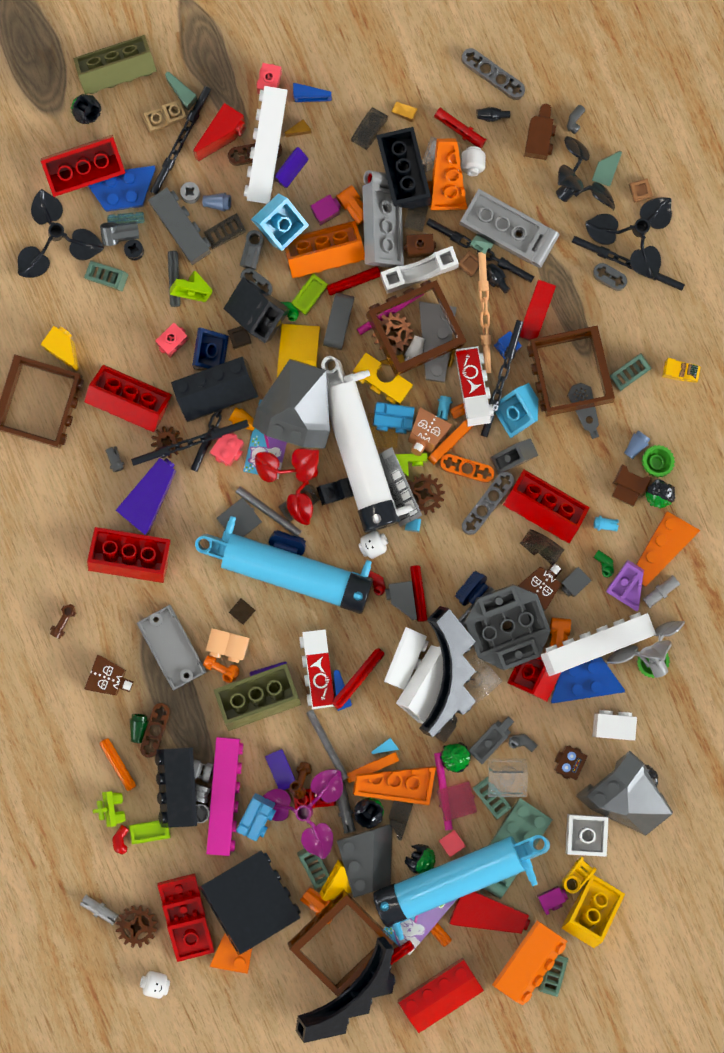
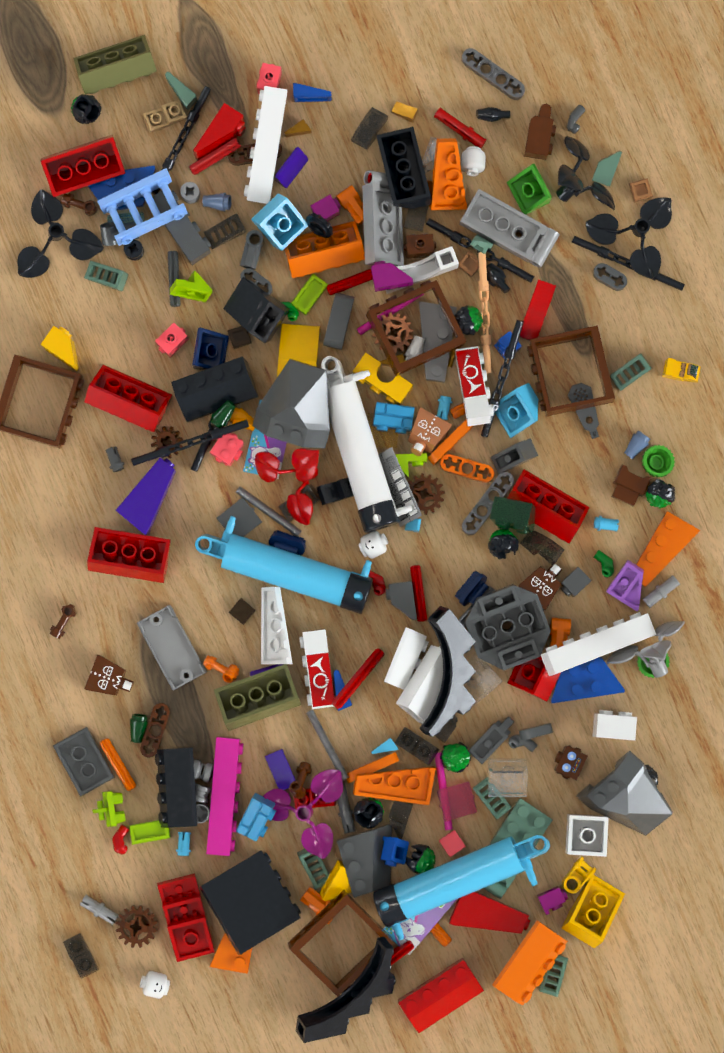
light nougat brick [206,628,250,663] -> none
none -> dark grey tile [53,727,115,797]
none -> reddish brown bar [61,193,98,216]
none -> clear smoke slope [63,933,99,979]
none -> light blue fence [97,168,188,246]
none -> medium azure pin [176,832,191,856]
none -> red axle [189,138,241,175]
none -> dark green cone [210,400,237,428]
none -> white wing [261,587,293,665]
none -> black gear [306,213,333,238]
none -> magenta slope [371,261,413,292]
none -> blue brick [381,836,409,867]
none -> clear smoke slope [395,727,440,765]
none -> black piece [454,305,484,335]
none -> black piece [488,529,519,559]
none -> clear green slope [490,496,535,535]
none -> bright green slope [507,164,552,215]
none -> dark grey beam [519,723,553,741]

